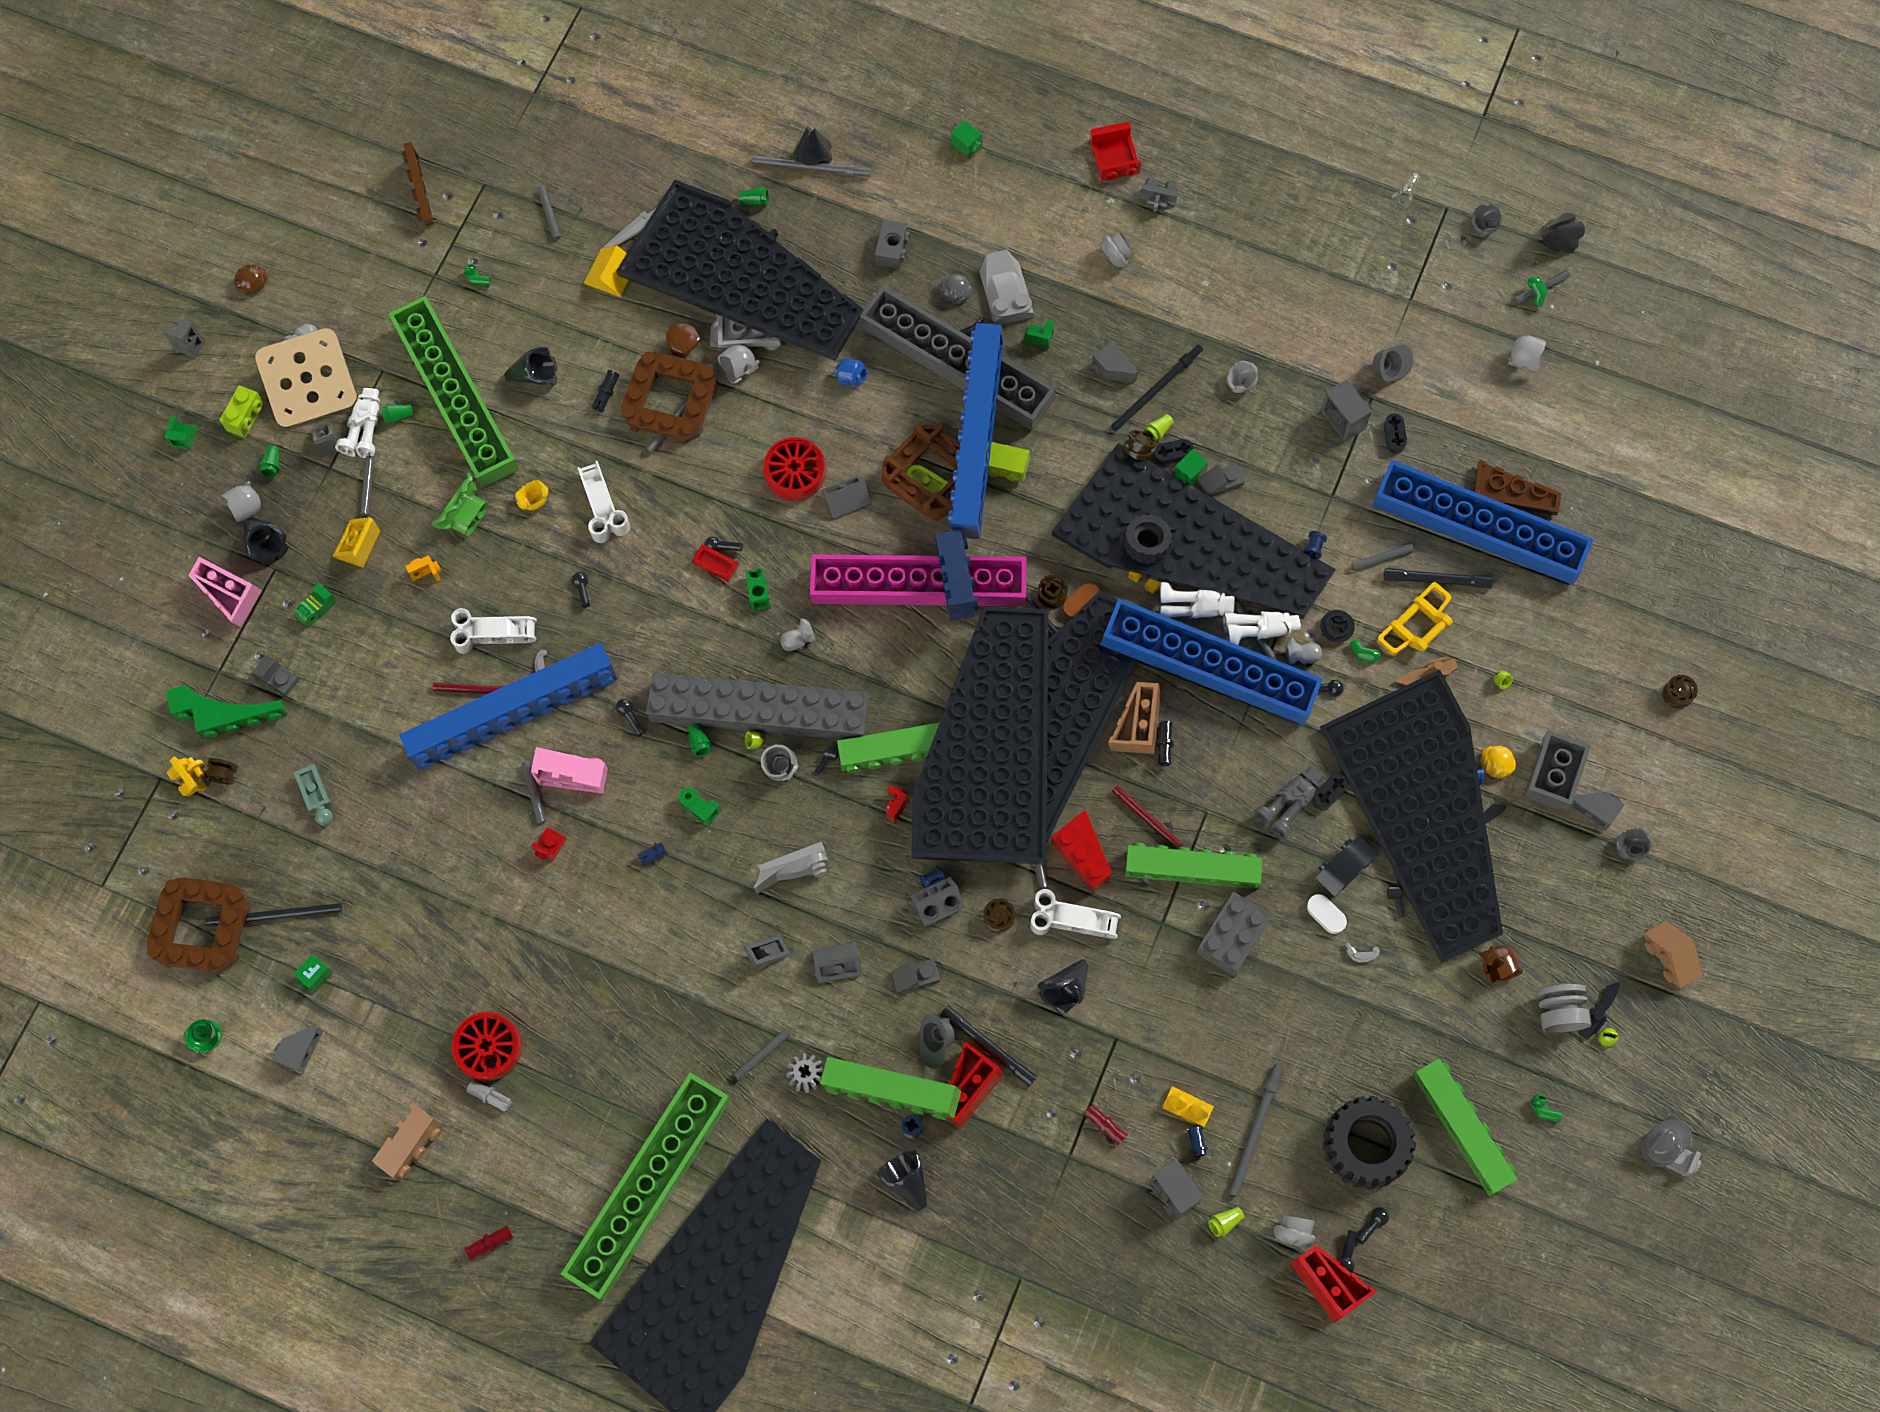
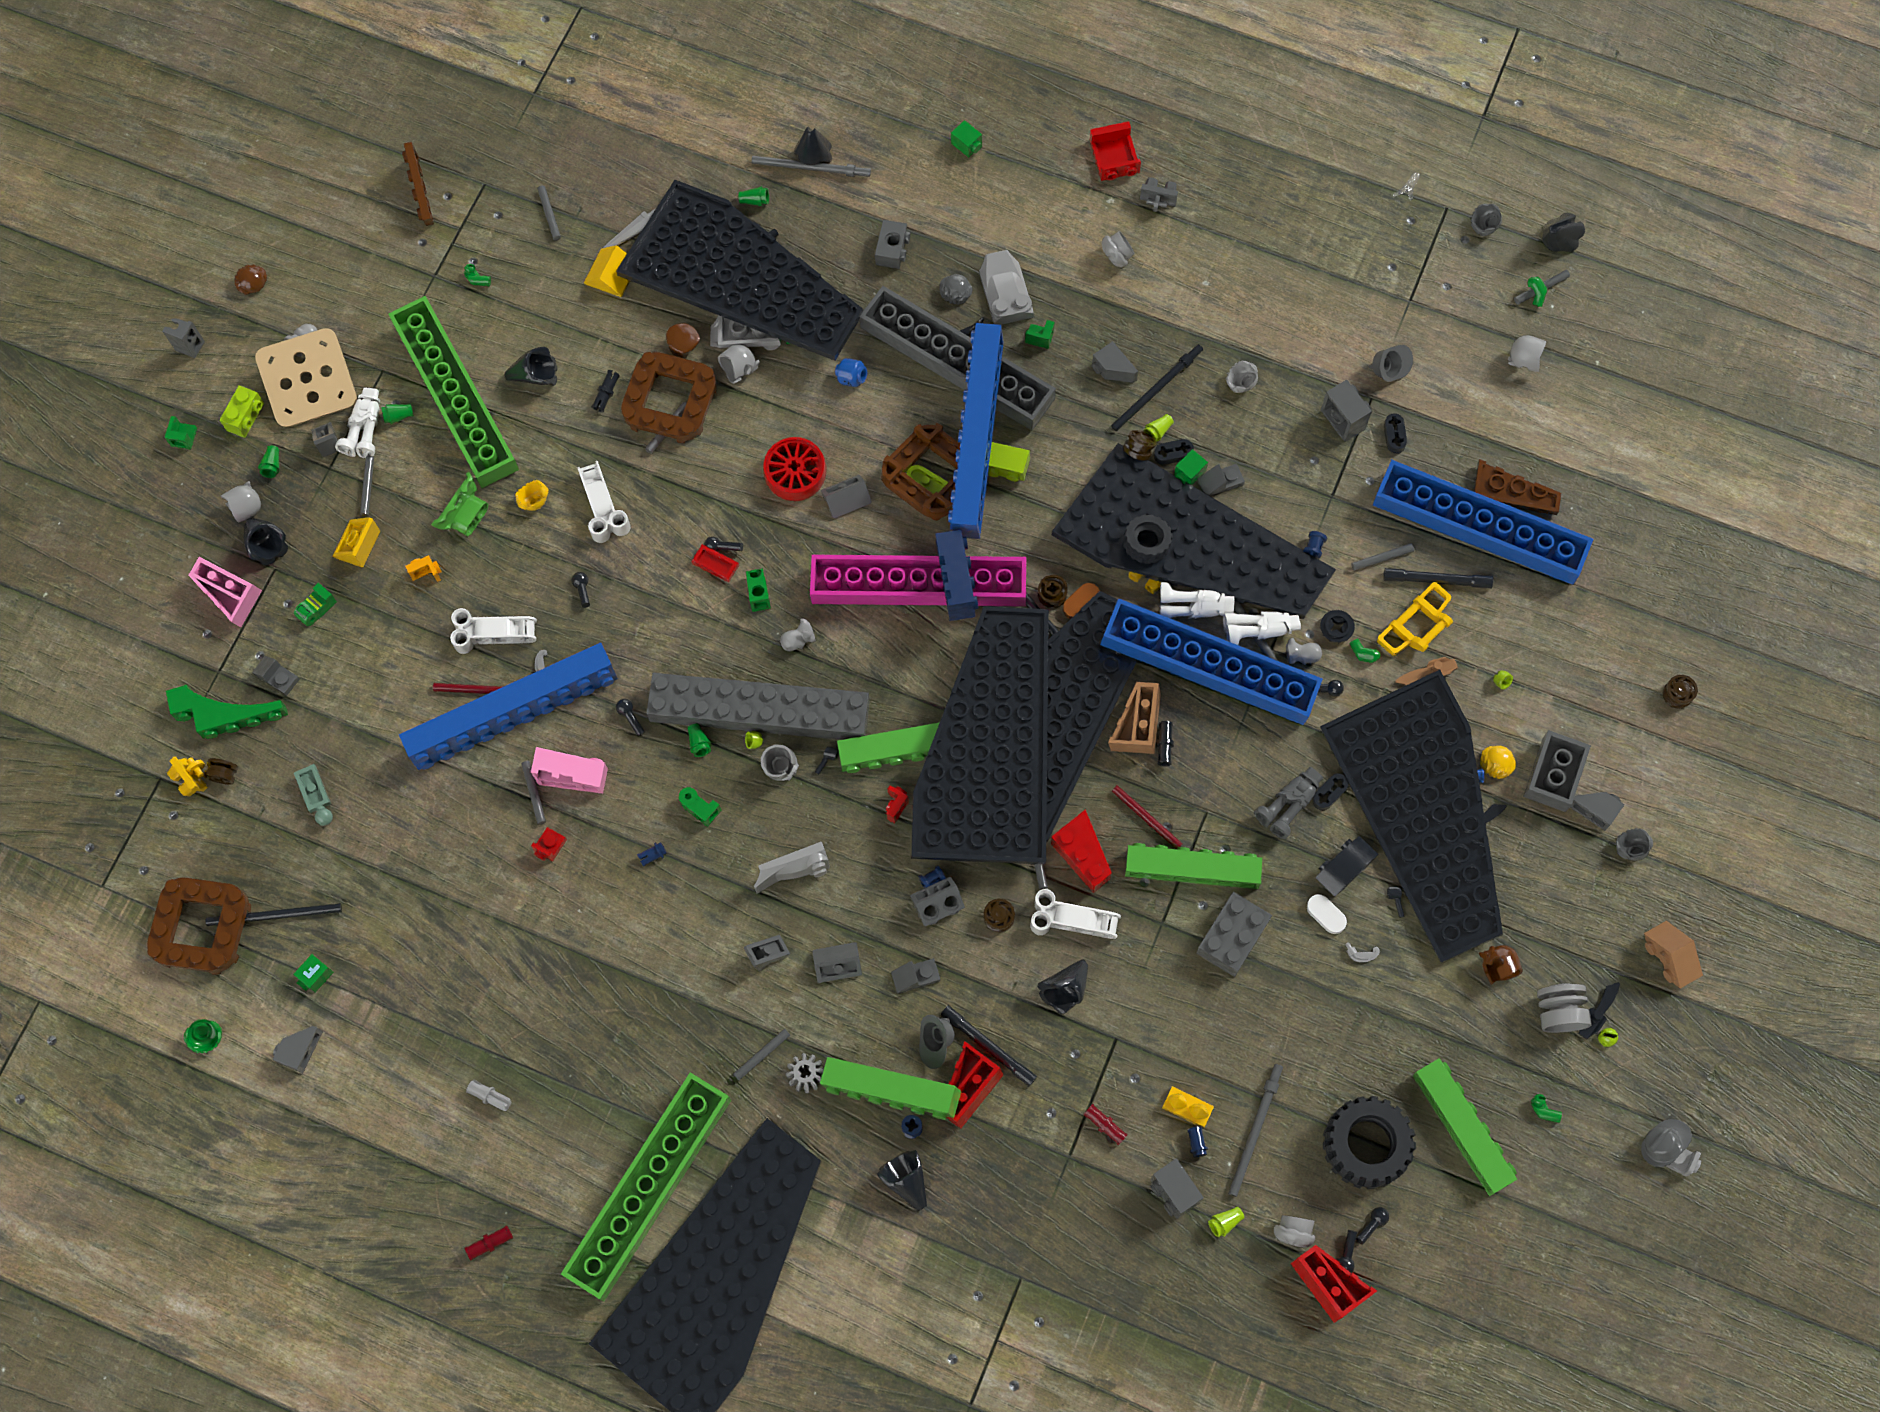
medium nougat wedge [372,1102,443,1181] -> none
red piece [452,1012,522,1082] -> none

